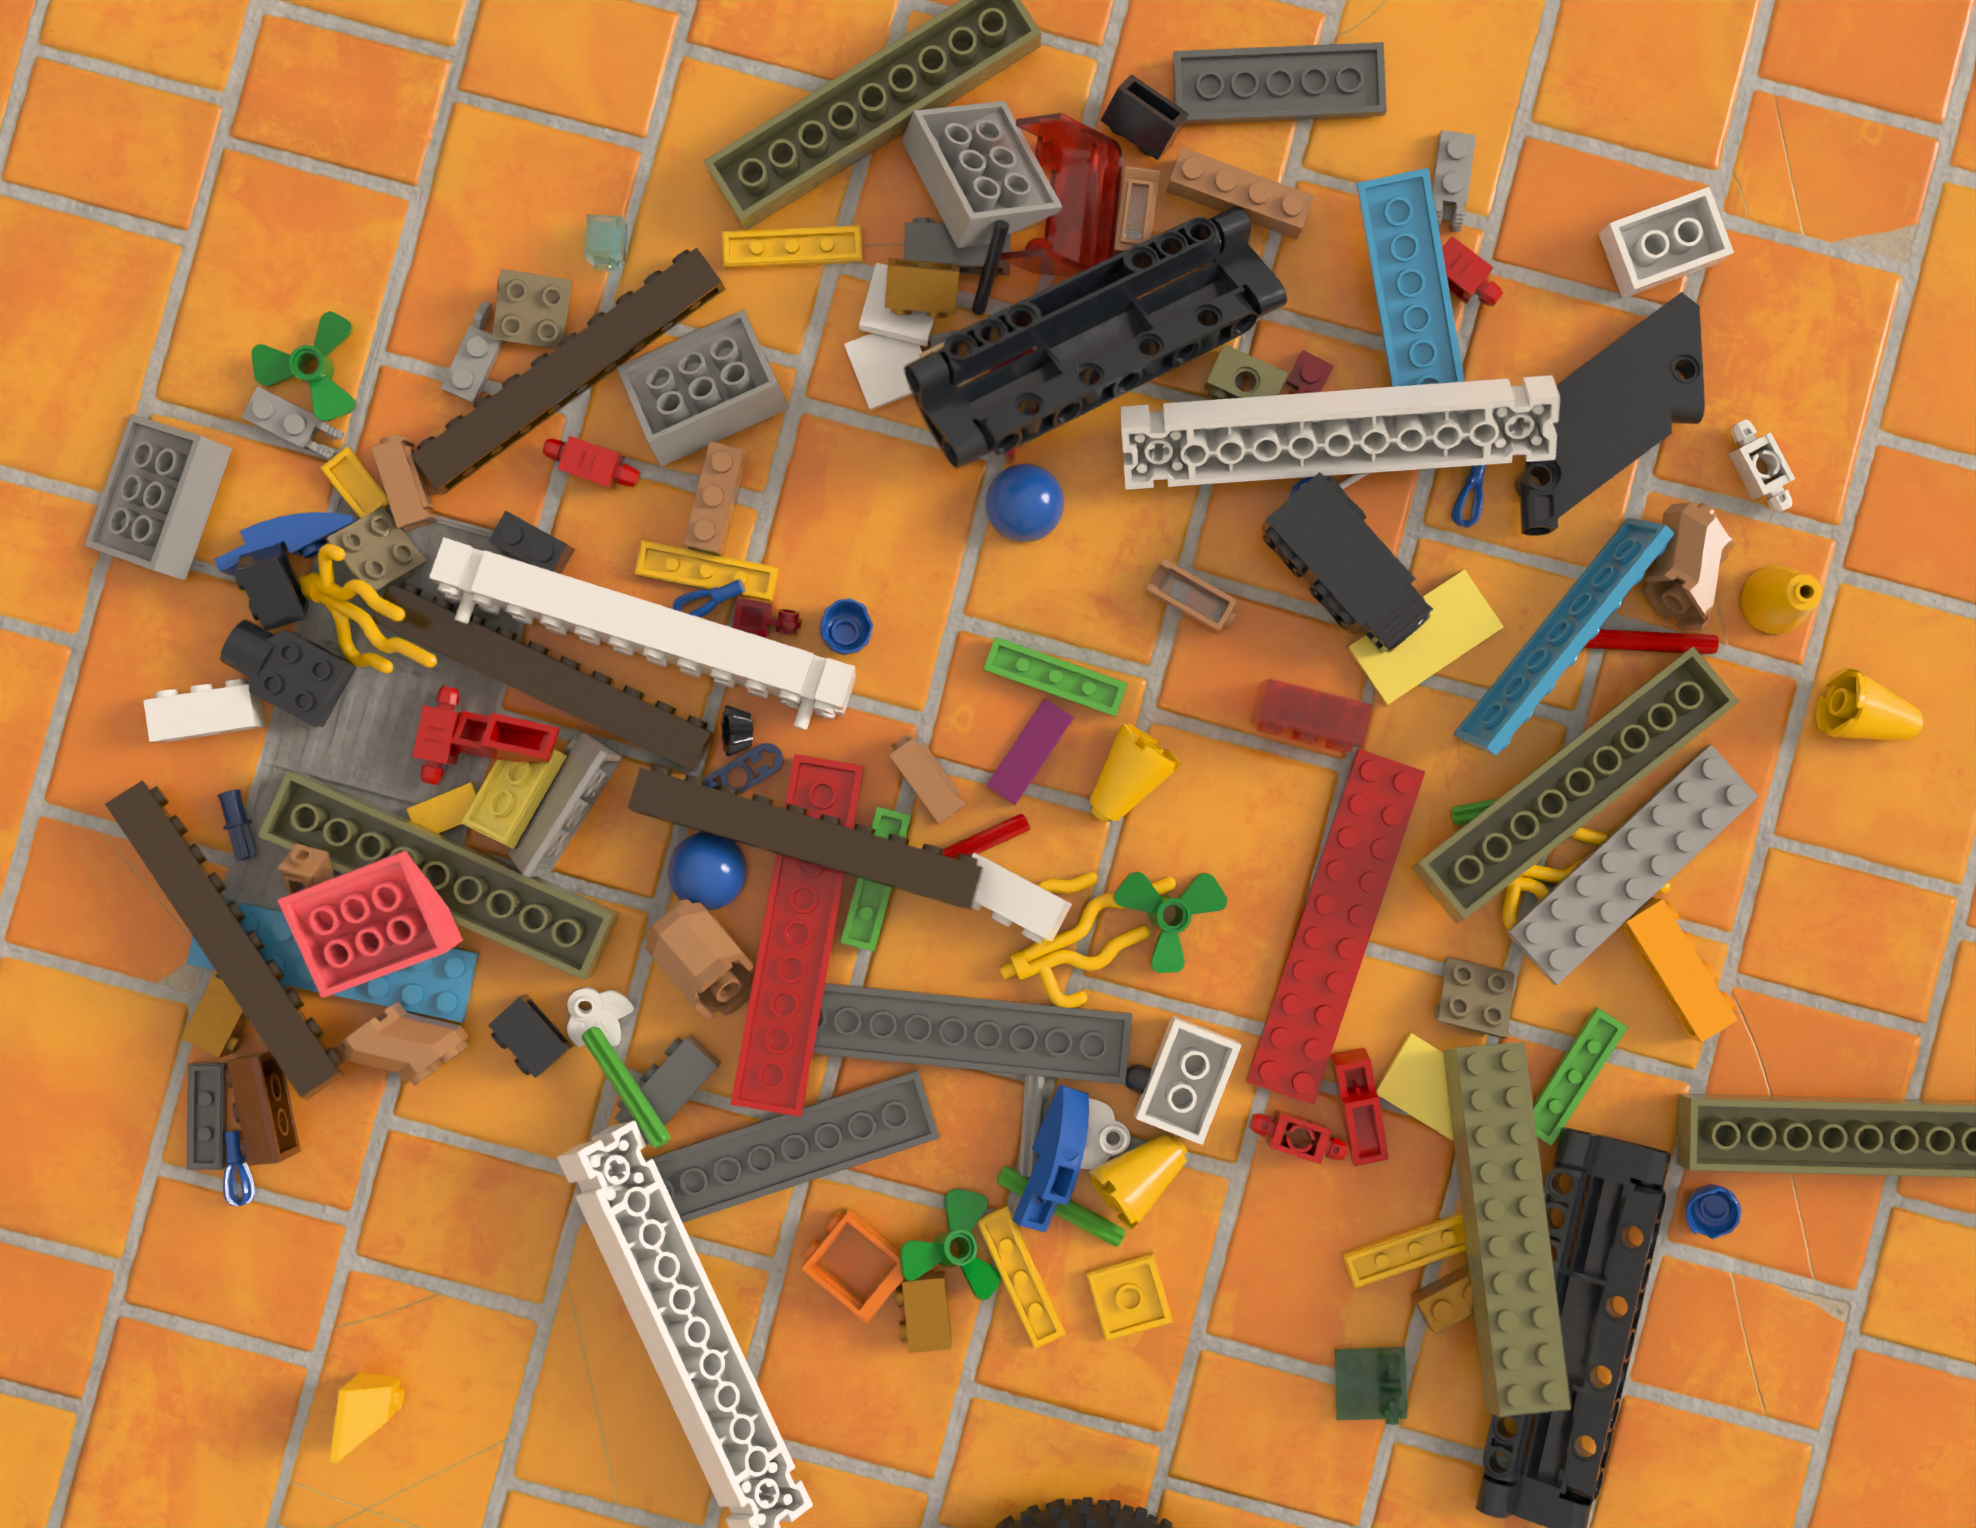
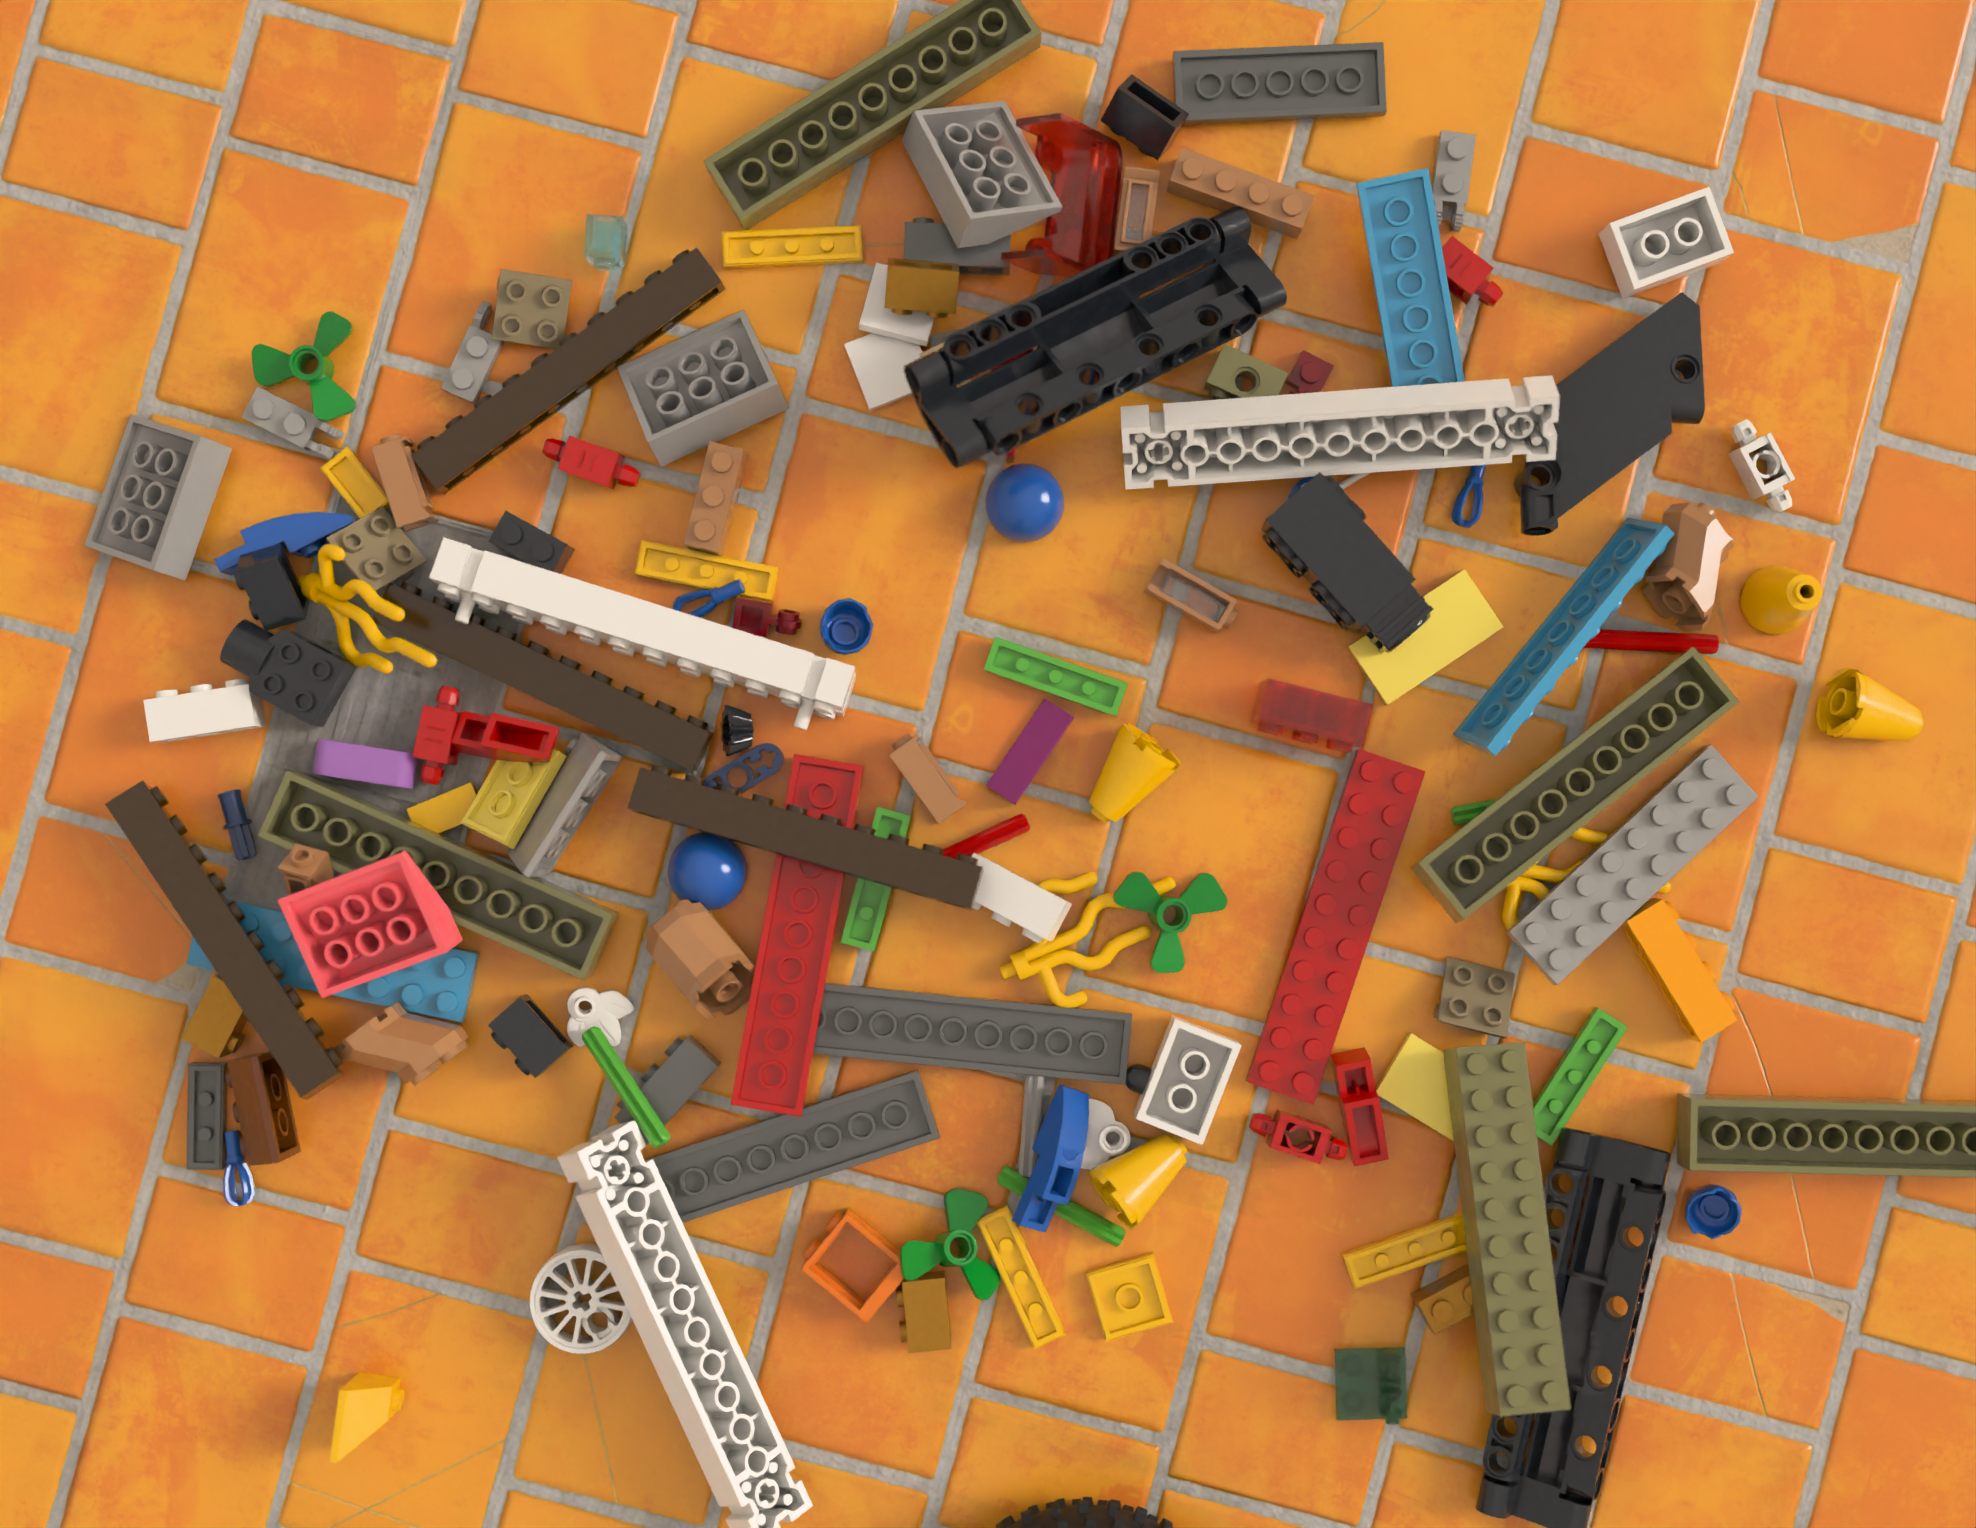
black bar [972,220,1010,315] -> none
none -> medium lavender beam [312,739,418,789]
none -> white piece [530,1243,633,1354]

